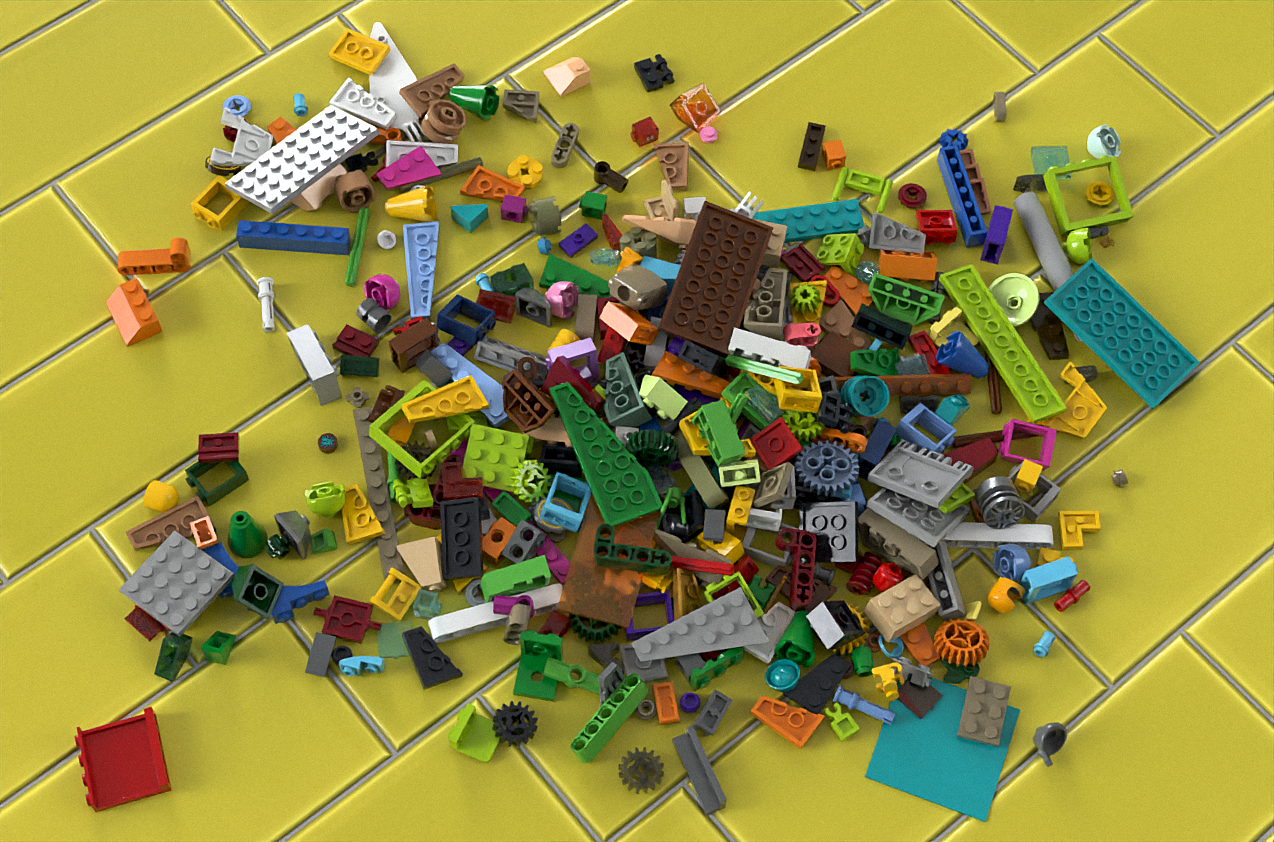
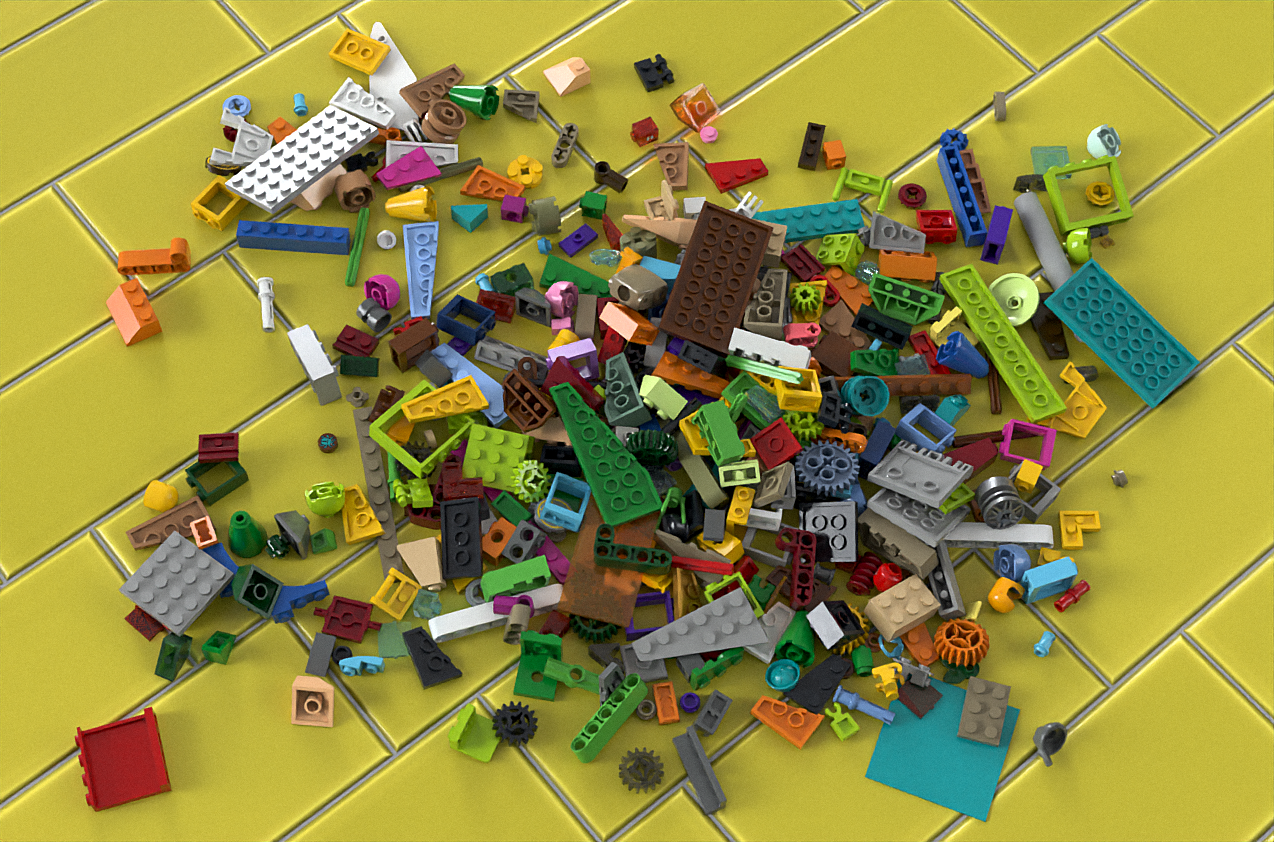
none -> light nougat slope [291,675,335,727]
none -> bright pink piece [551,317,575,335]
none -> red wing [705,158,769,194]

